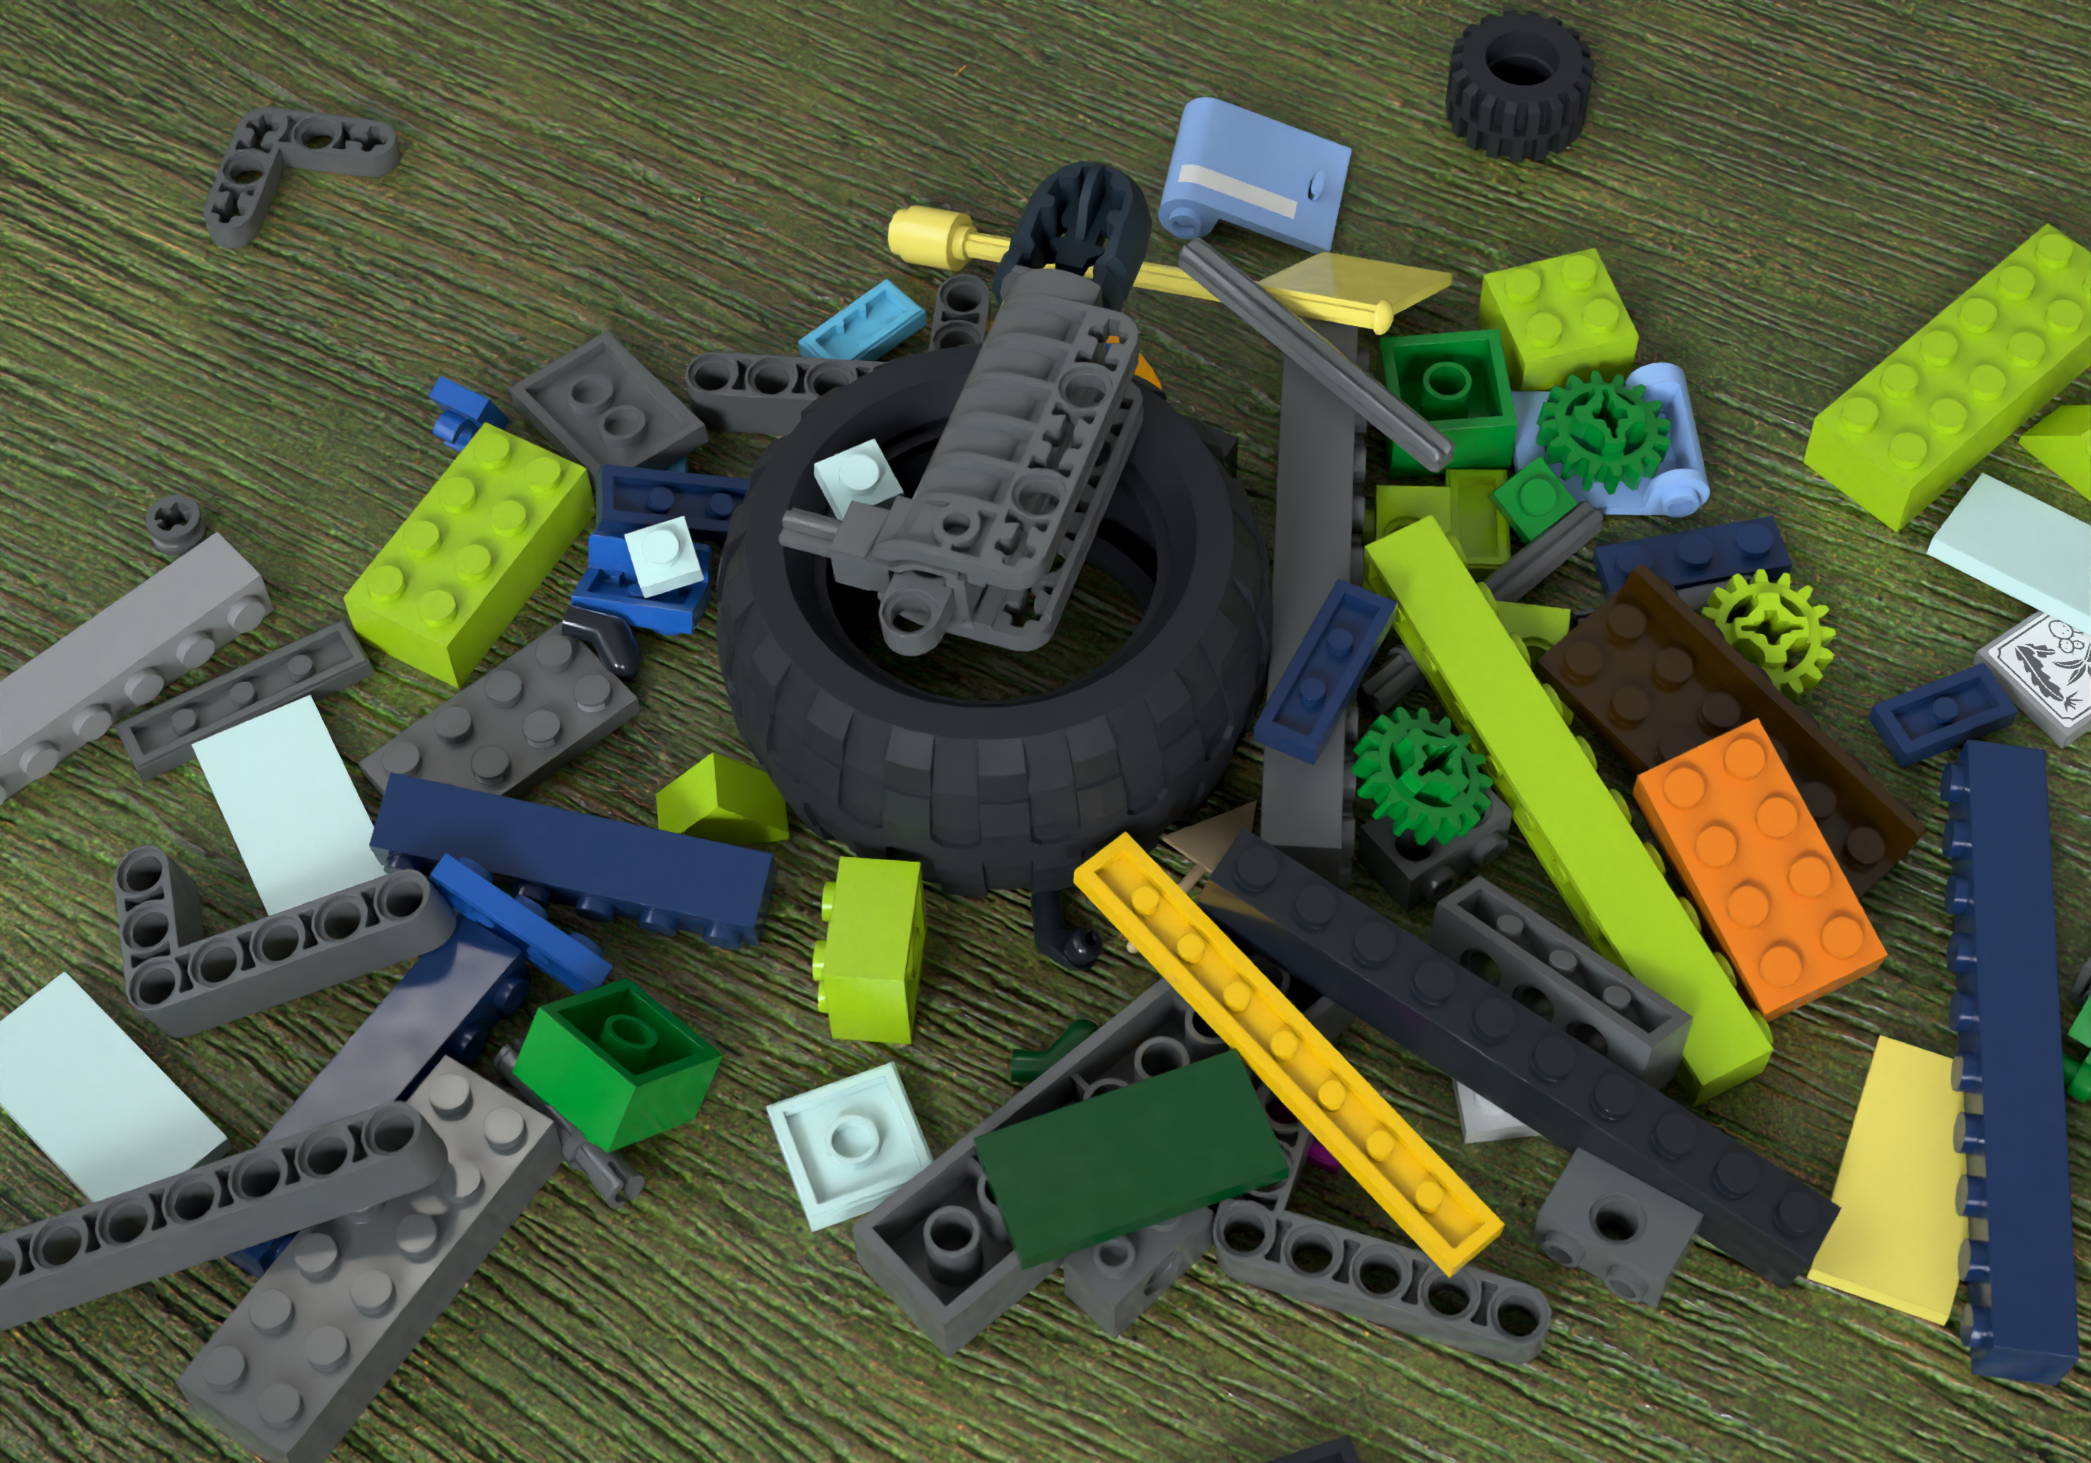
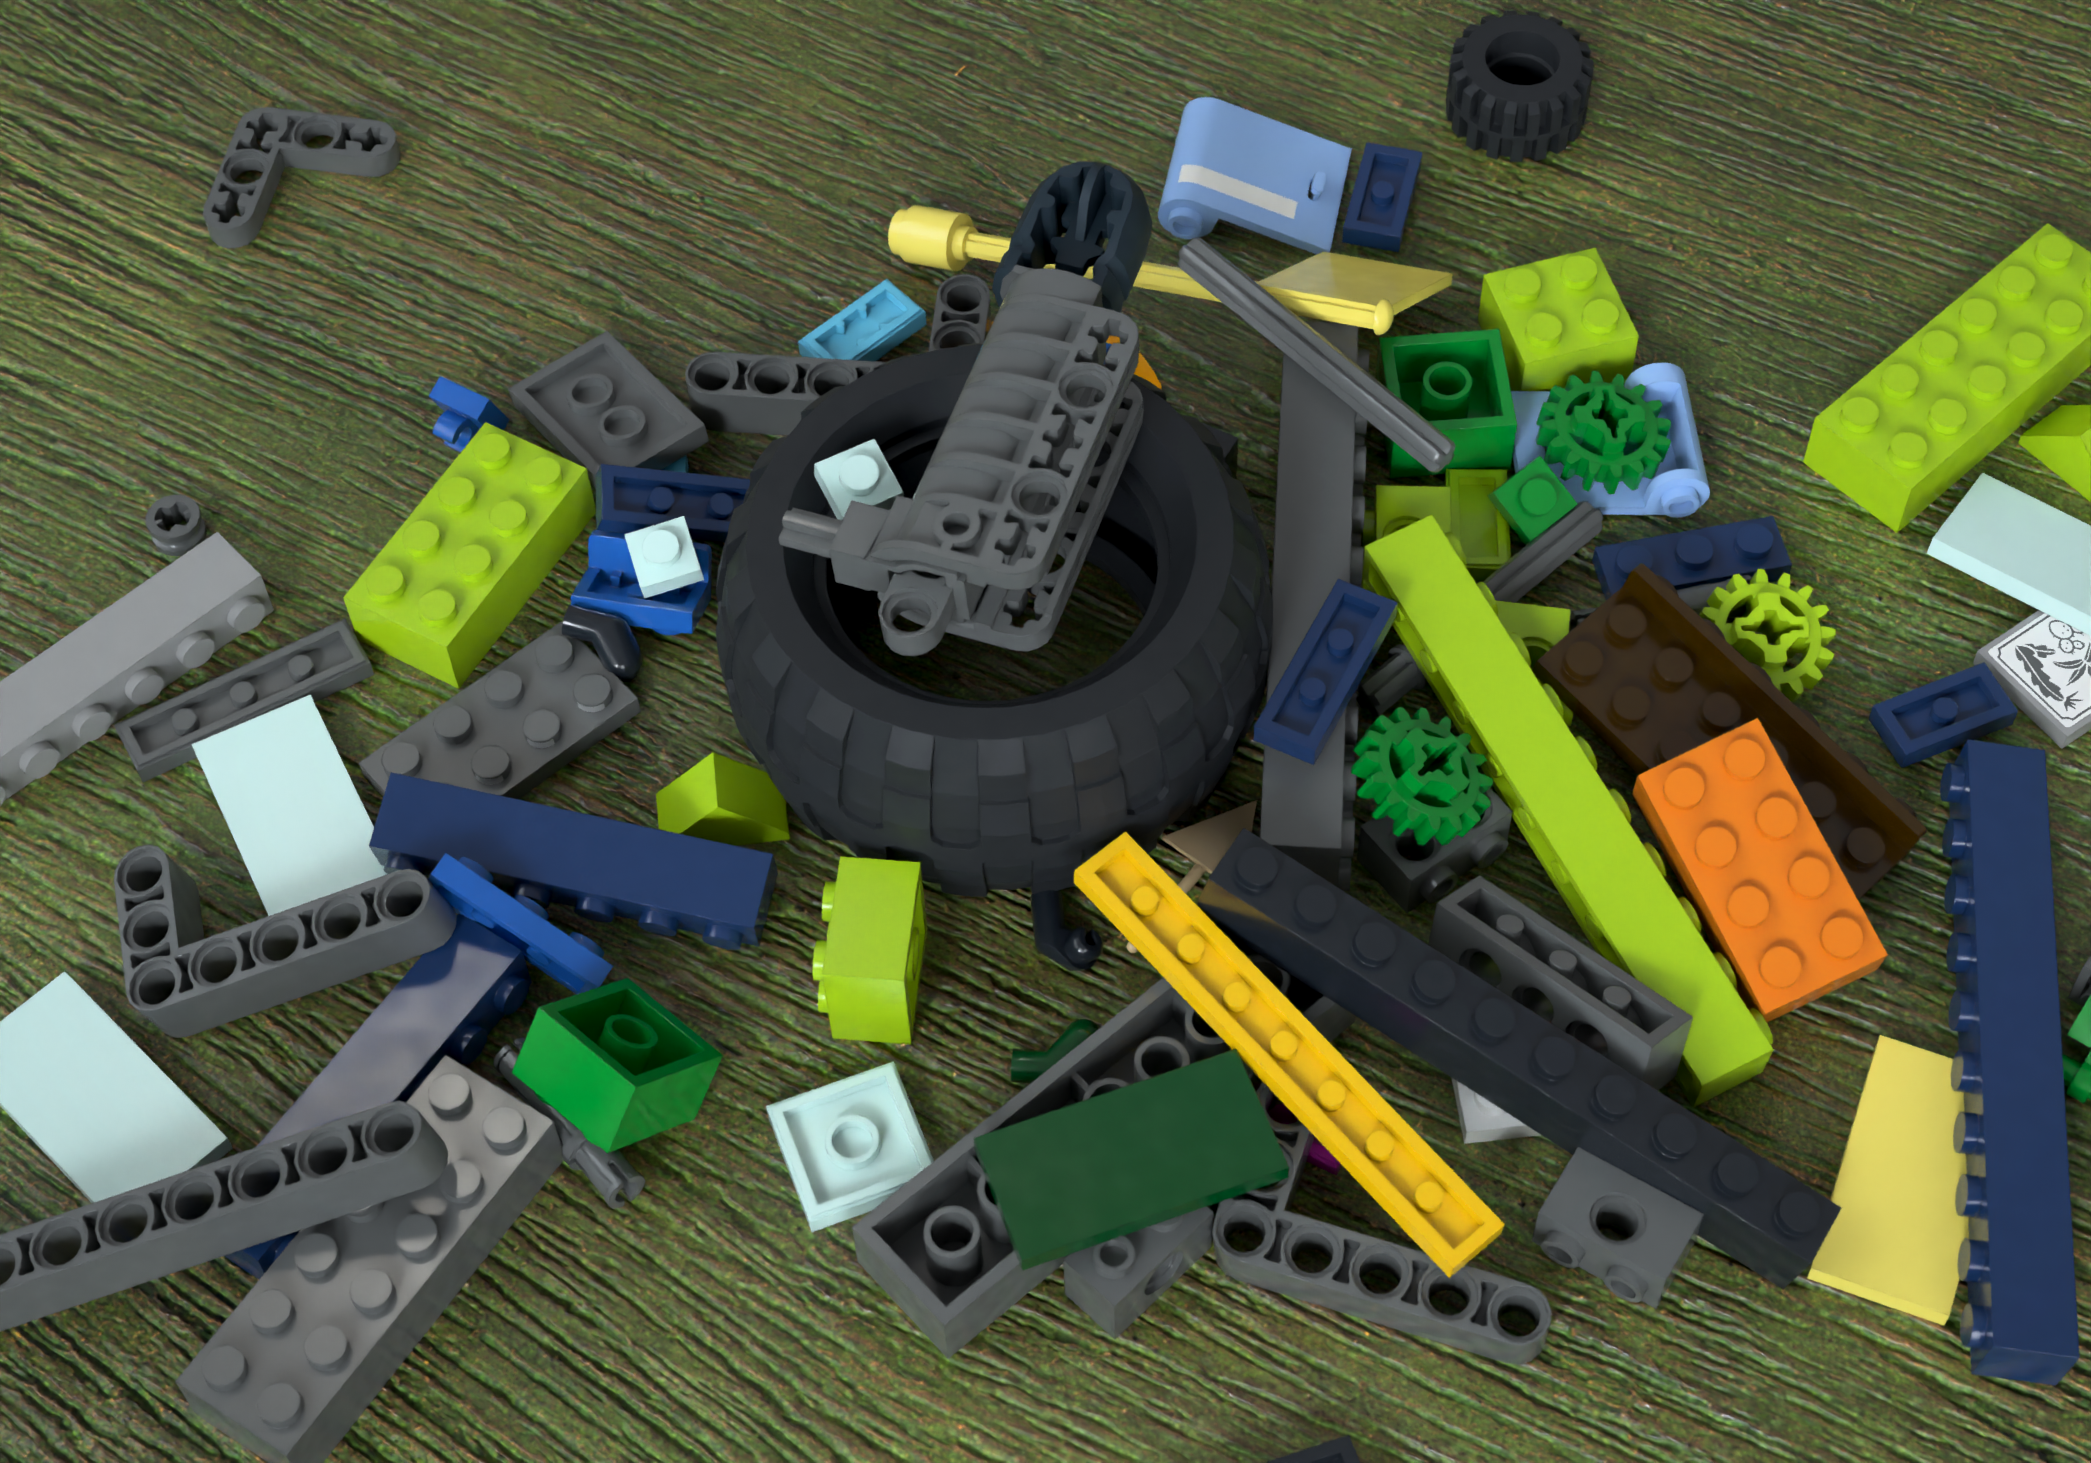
none -> dark blue plate [1342,142,1423,252]

